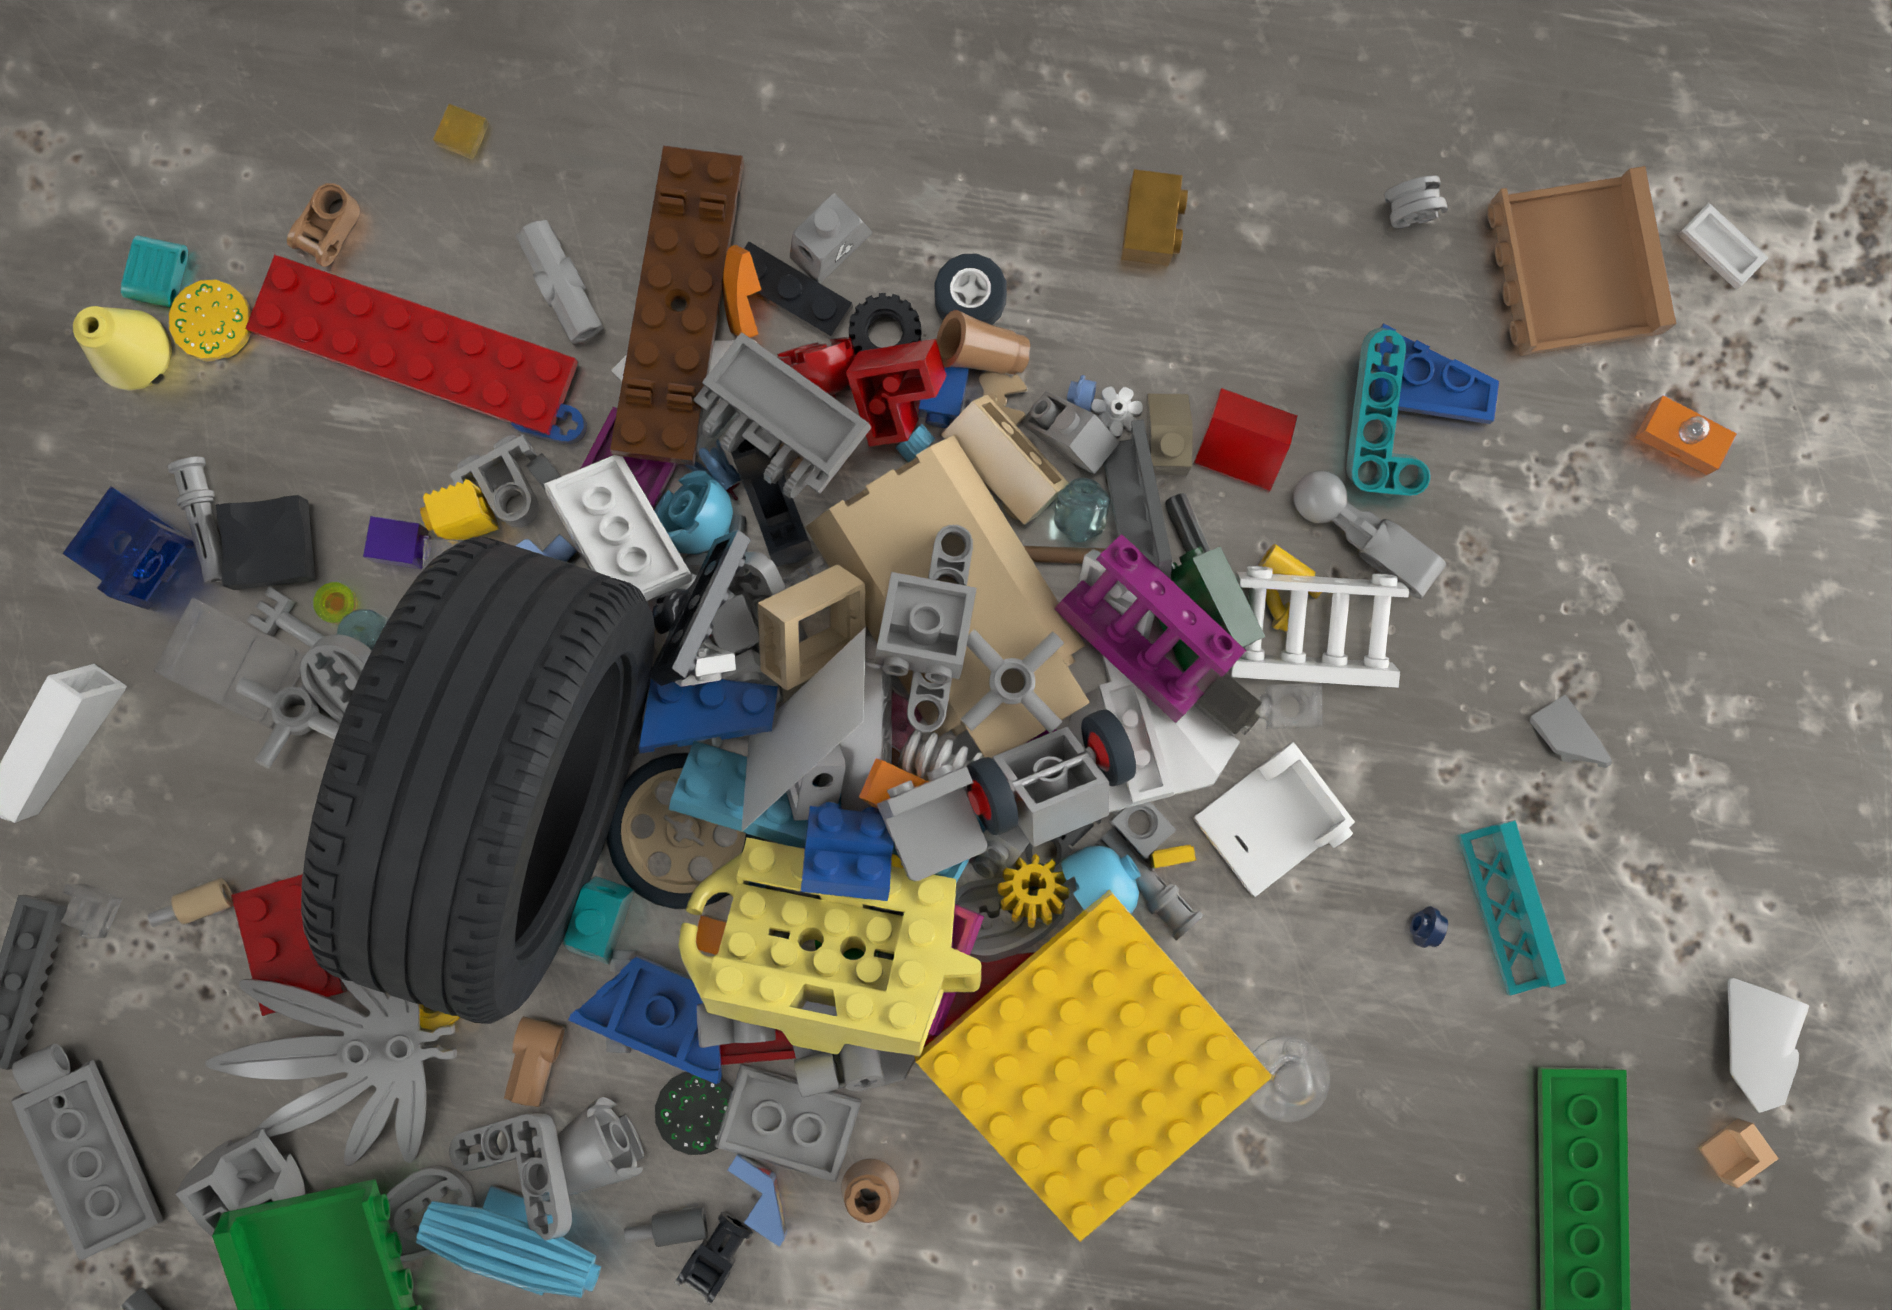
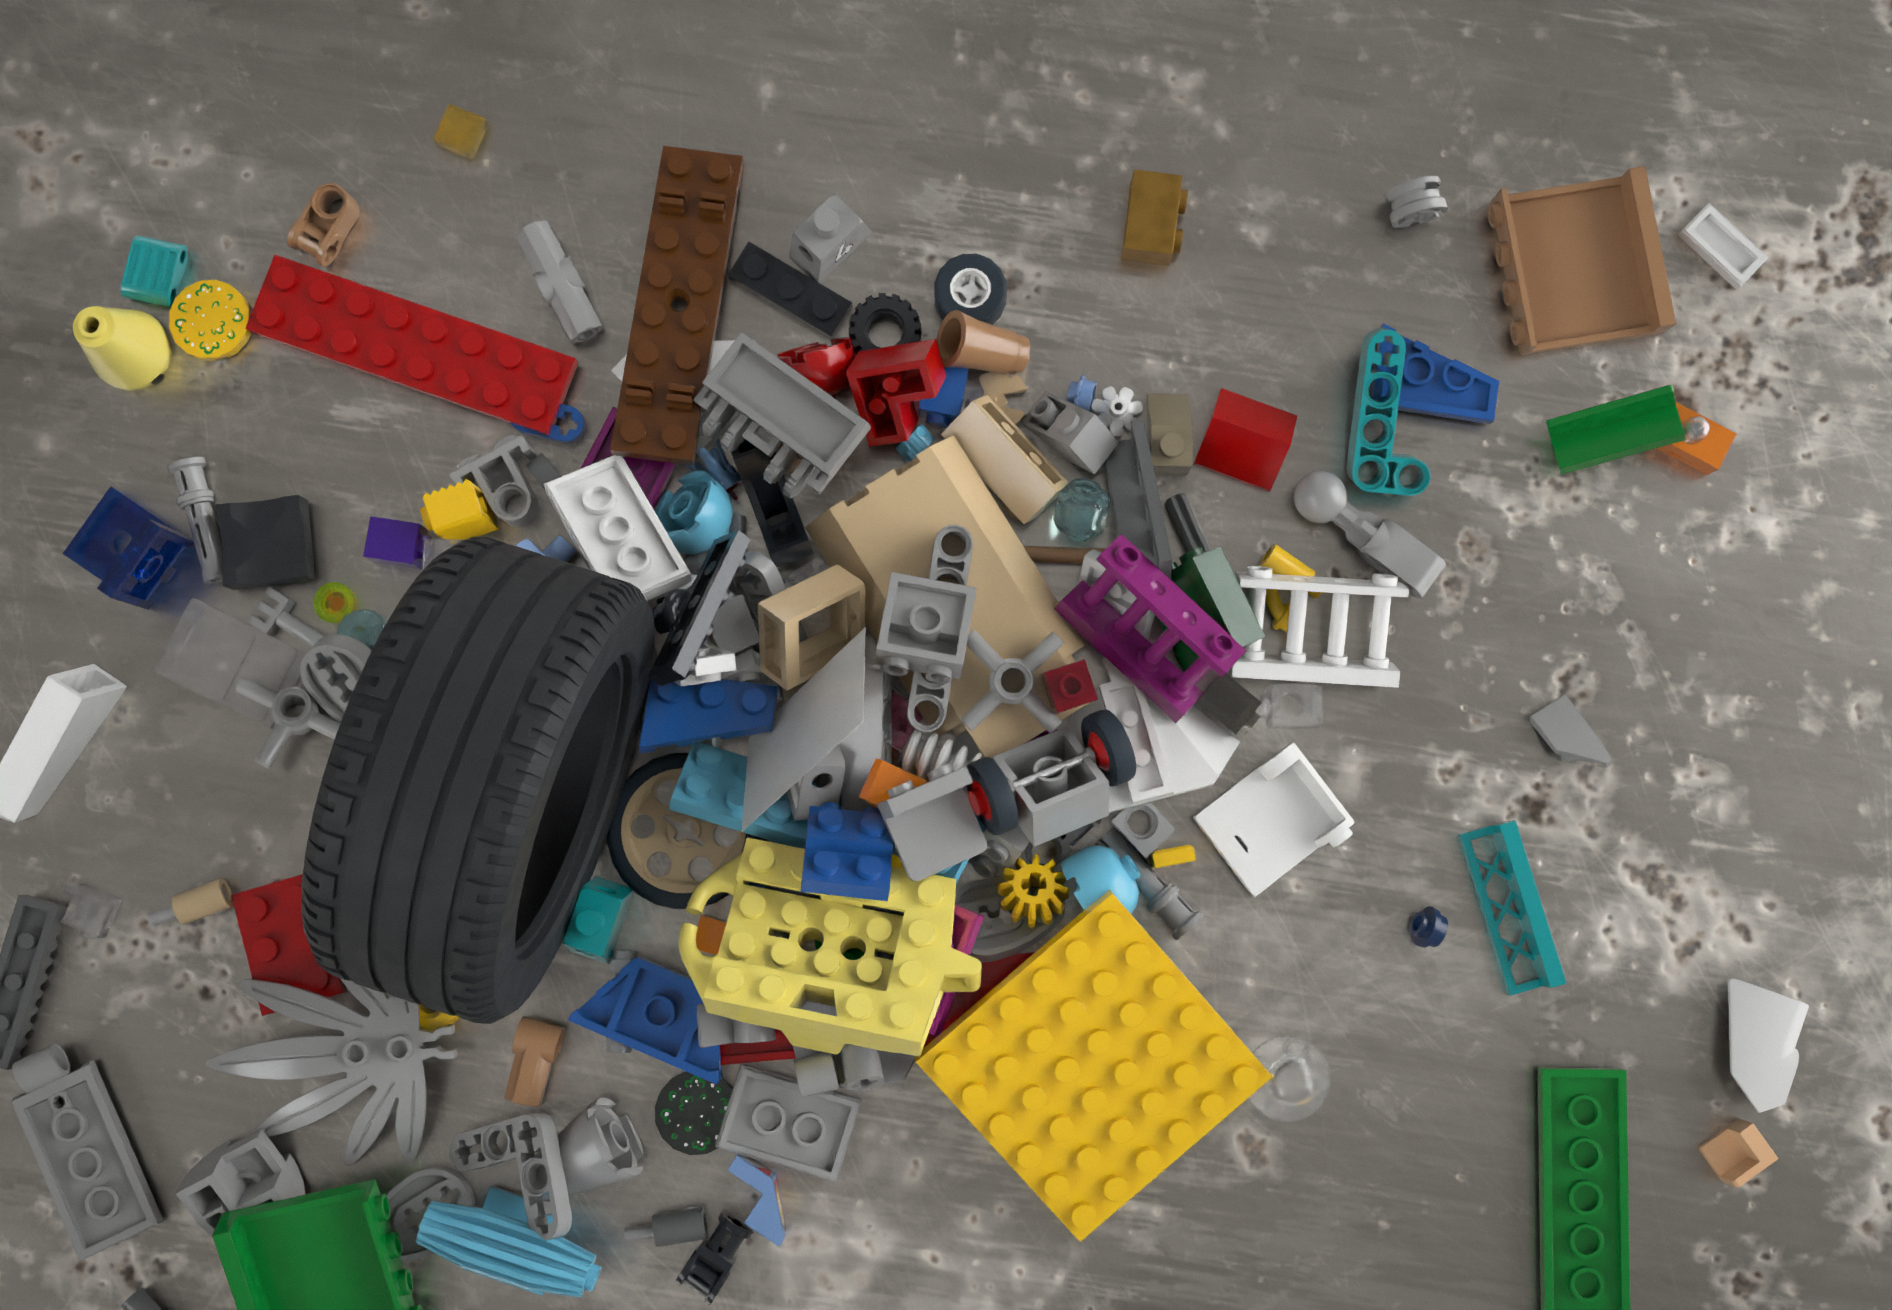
orange slope [723,245,761,338] -> none
medium nougat plant [841,1159,900,1223] -> none
none -> dark red brick [1040,659,1098,714]
none -> green panel [1546,385,1686,475]

